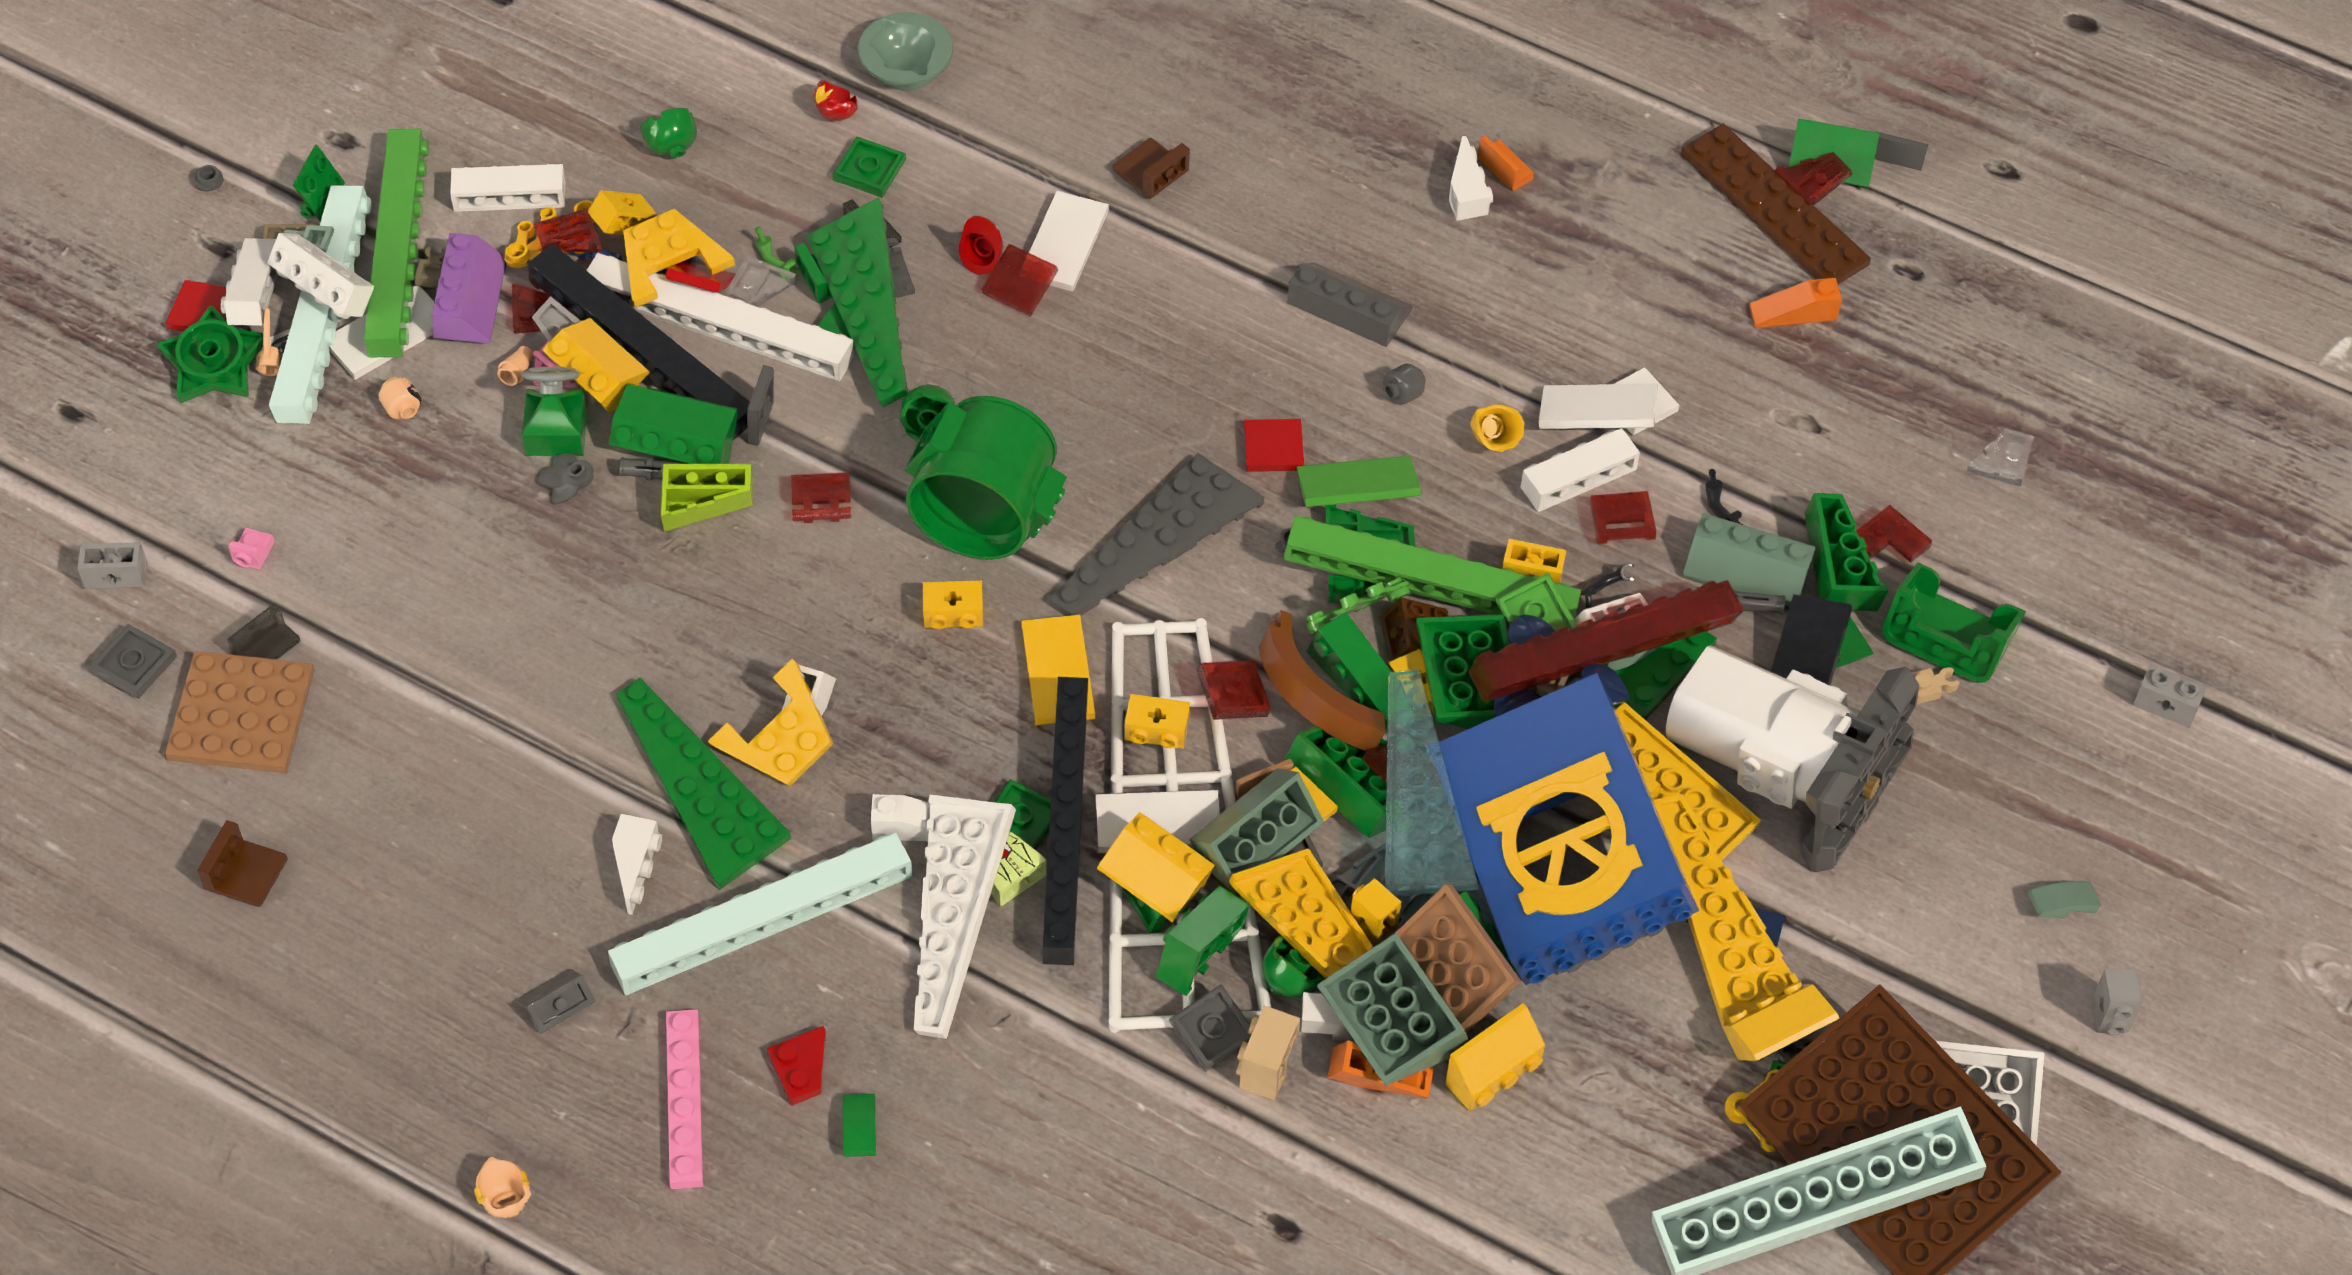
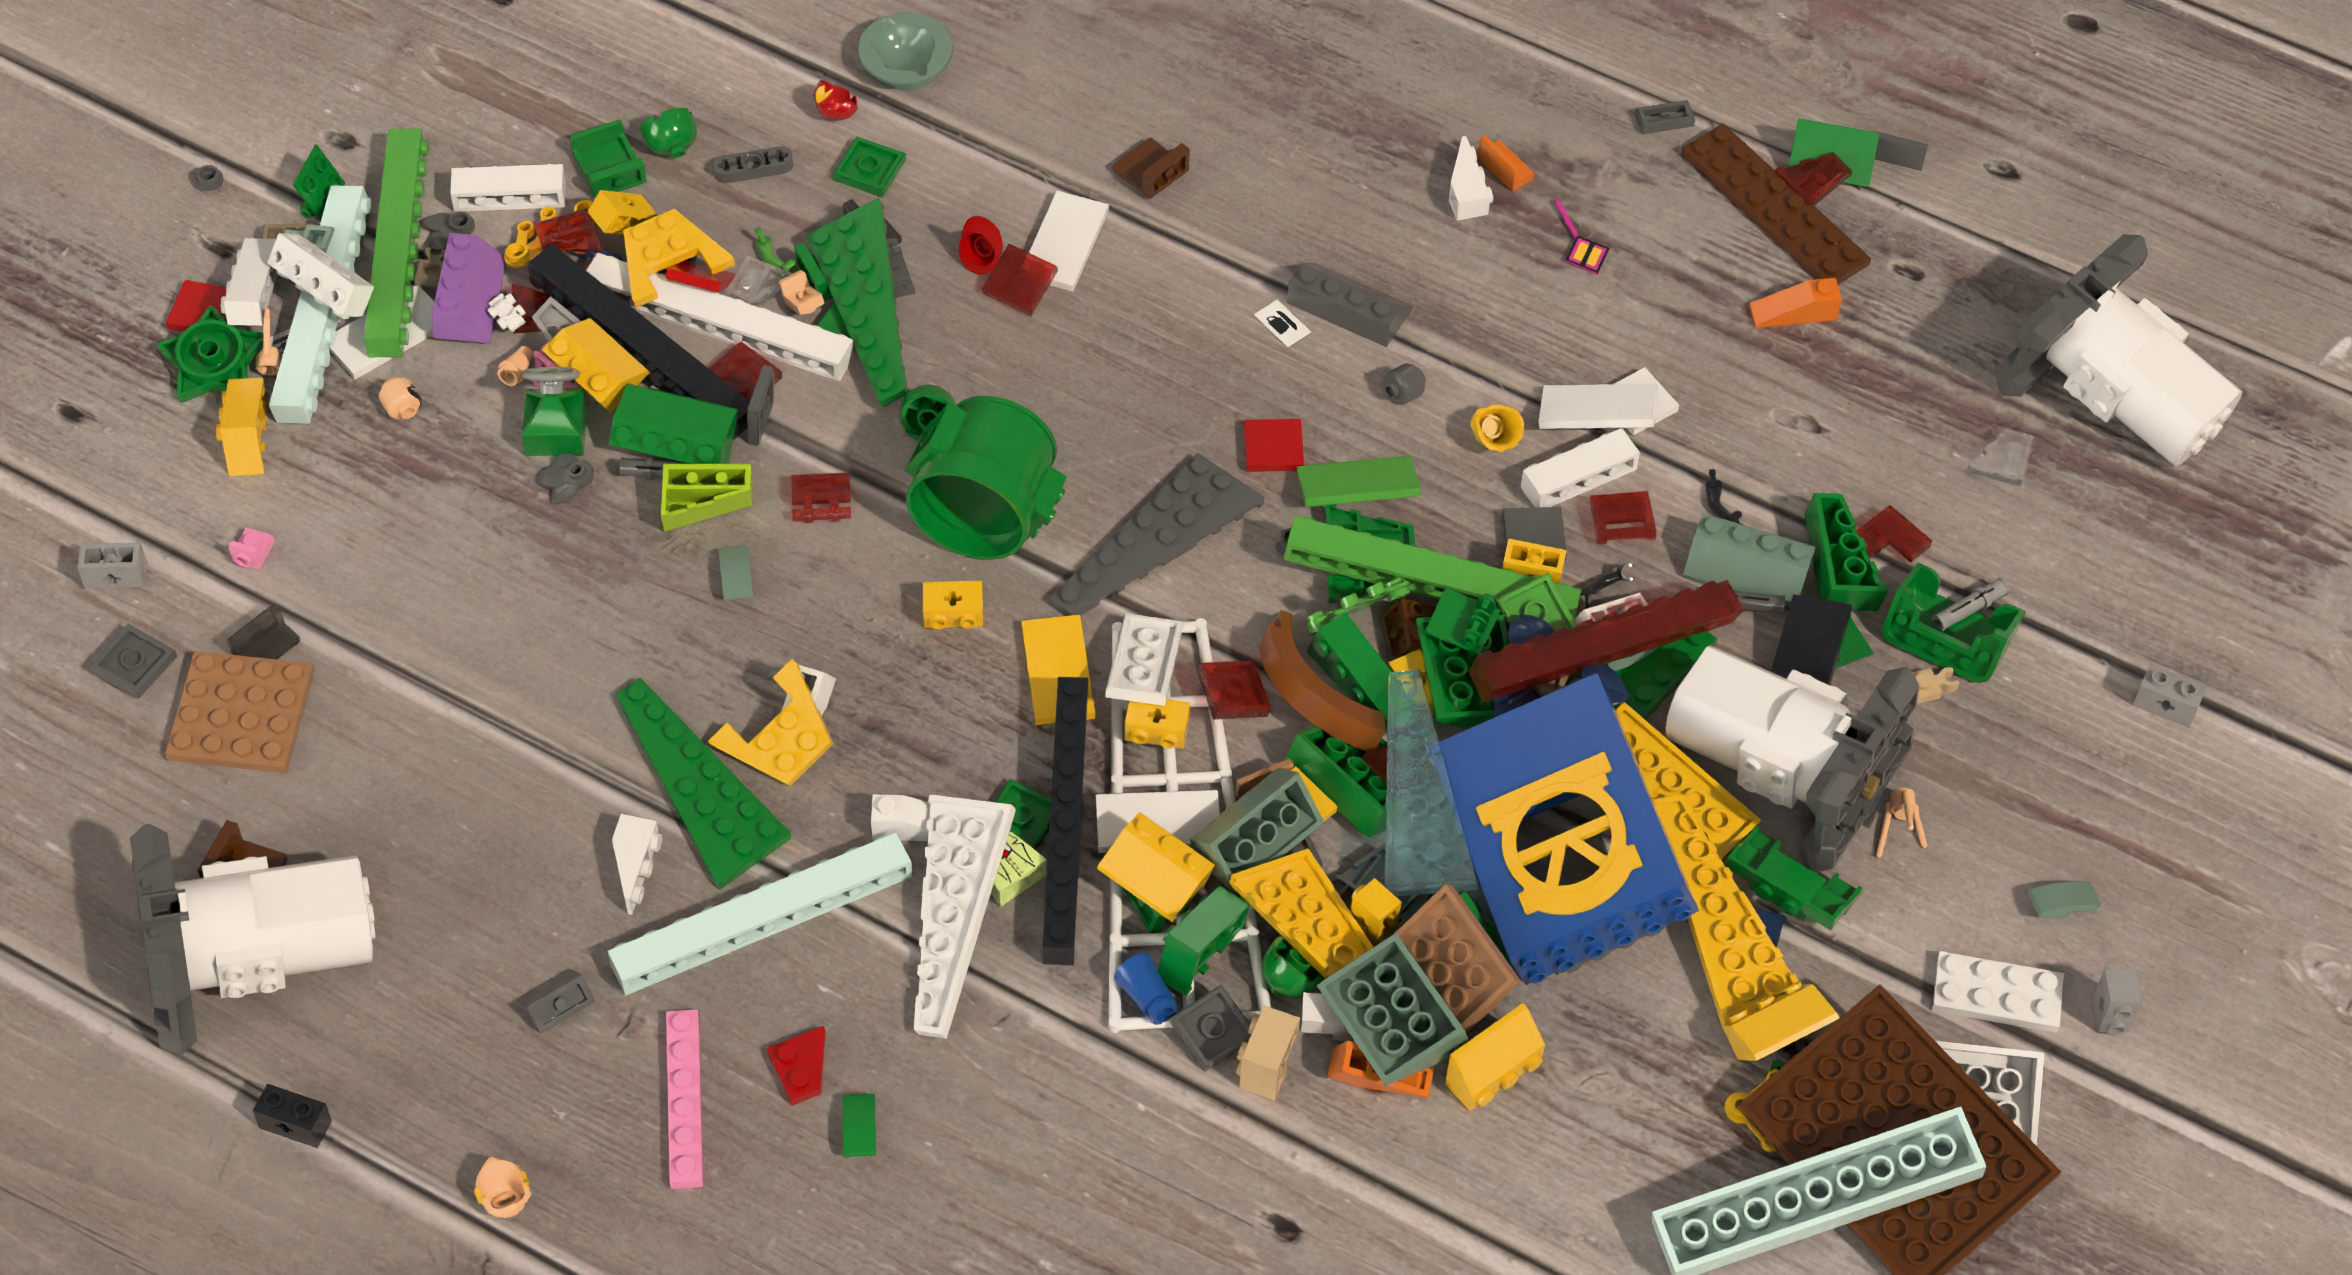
none -> white piece [130,824,375,1055]
none -> yellow wedge [216,378,267,476]
none -> black brick [252,1083,332,1148]
none -> dark grey plate [423,211,475,251]
none -> white piece [487,293,526,332]
none -> green panel [569,120,647,199]
none -> clear red plate [709,341,782,401]
none -> dark grey beam [713,146,793,183]
none -> sand green slope [719,546,753,600]
none -> light nougat bracket [779,270,825,316]
none -> white tile [1105,613,1184,706]
none -> blue plant [1114,953,1178,1025]
none -> white sticker [1254,300,1311,347]
none -> green hinge [1425,588,1501,655]
none -> dark grey tile [1502,507,1567,560]
none -> piece [1554,199,1610,275]
none -> dark grey tile [1635,100,1695,134]
none -> green bracket [1725,825,1863,930]
none -> light nougat plant [1876,788,1927,858]
none -> light grey pin [1931,578,2010,632]
none -> white plate [1932,951,2064,1033]
none -> white piece [1996,234,2242,467]

